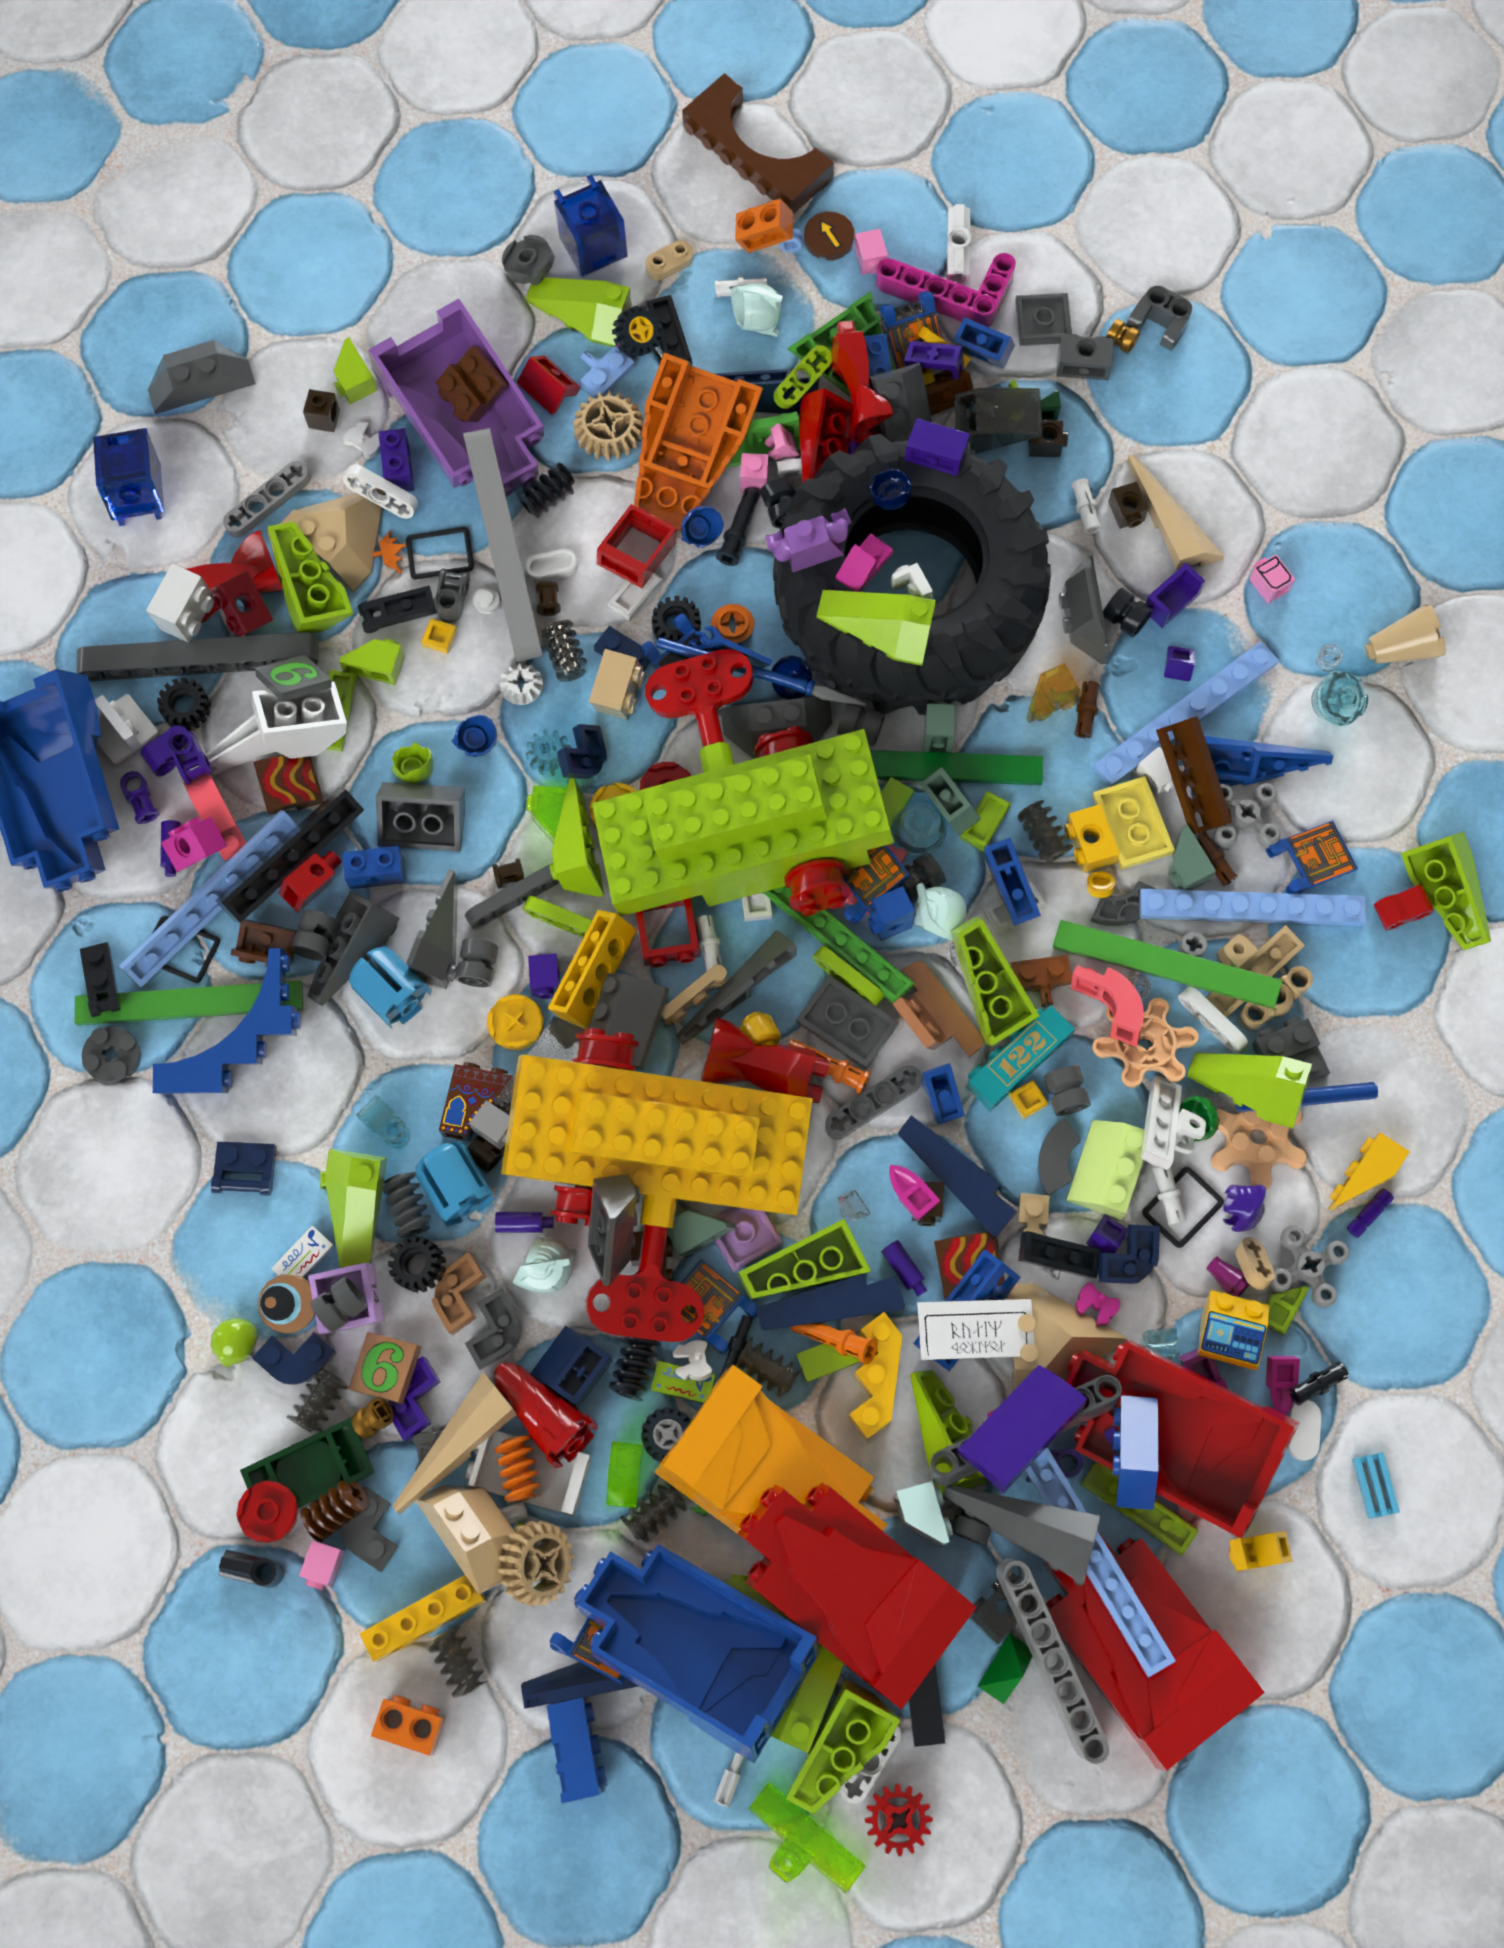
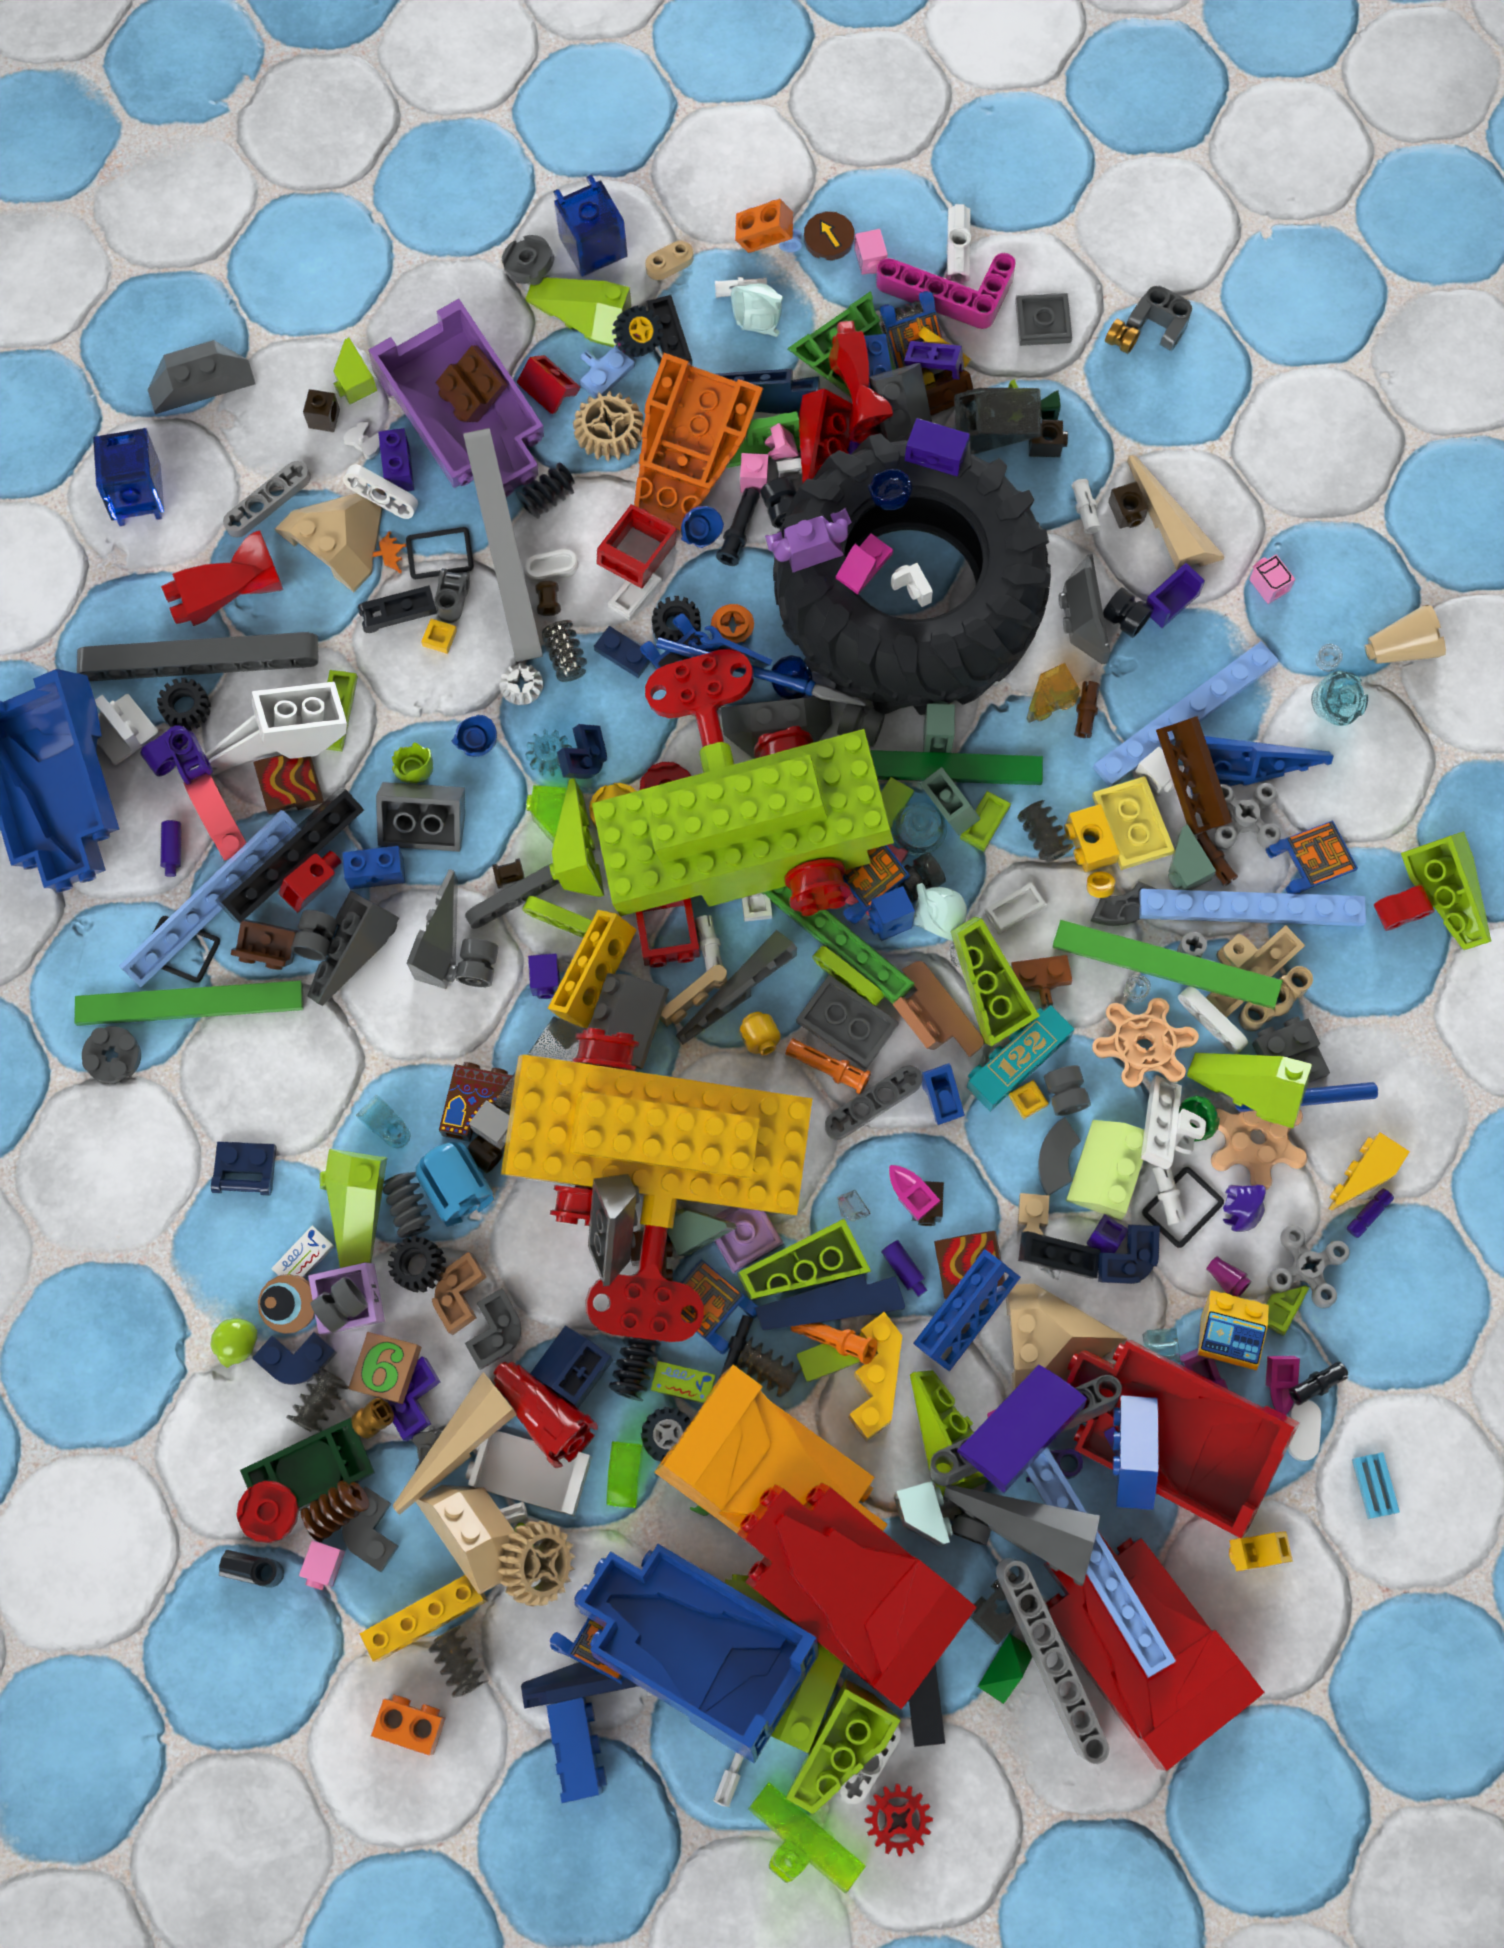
black plate [80,942,121,1018] -> none
dark purple connector [120,771,160,824] -> none
white brick [146,563,214,643] -> none
blue arch [152,948,301,1094] -> none
dark pink brick [161,817,227,872] -> none
dark red brick [211,571,273,637] -> none
dark grey tile [255,655,332,702] -> none
lime wedge [267,521,353,634] -> none
lime slope [339,639,405,685] -> none
dark azure cylinder [349,946,431,1028] -> none
white plate [473,587,500,614] -> none
yellow tile [487,994,544,1051] -> none
dark purple cylinder [495,1212,554,1233] -> none
orange piece [495,1435,542,1502] -> none
light aqua helmet [512,1237,577,1294] -> none
tan brick [589,649,646,720] -> none
clear smoke piece [620,1482,688,1544] -> none
white piece [673,1340,712,1381] -> none
reddish brown arch [682,73,834,214] -> none
red hips [700,1017,830,1103] -> none
lime beam [773,345,832,409] -> none
lime wedge [817,590,936,666] -> none
dark blue wedge [898,1115,1018,1237] -> none
white sticker [917,1299,1035,1360] -> none
blue brick [953,317,1015,369] -> none
blue slope [983,838,1041,926] -> none
dark grey brick [1056,334,1114,380] -> none
coral arch [1070,965,1144,1047] -> none
dark pink piece [1075,1283,1120,1326] -> none
lime tile [1080,1461,1199,1556] -> none
dark purple slope [1164,646,1195,681] -> none
tan beam [1235,1237,1275,1290] -> none

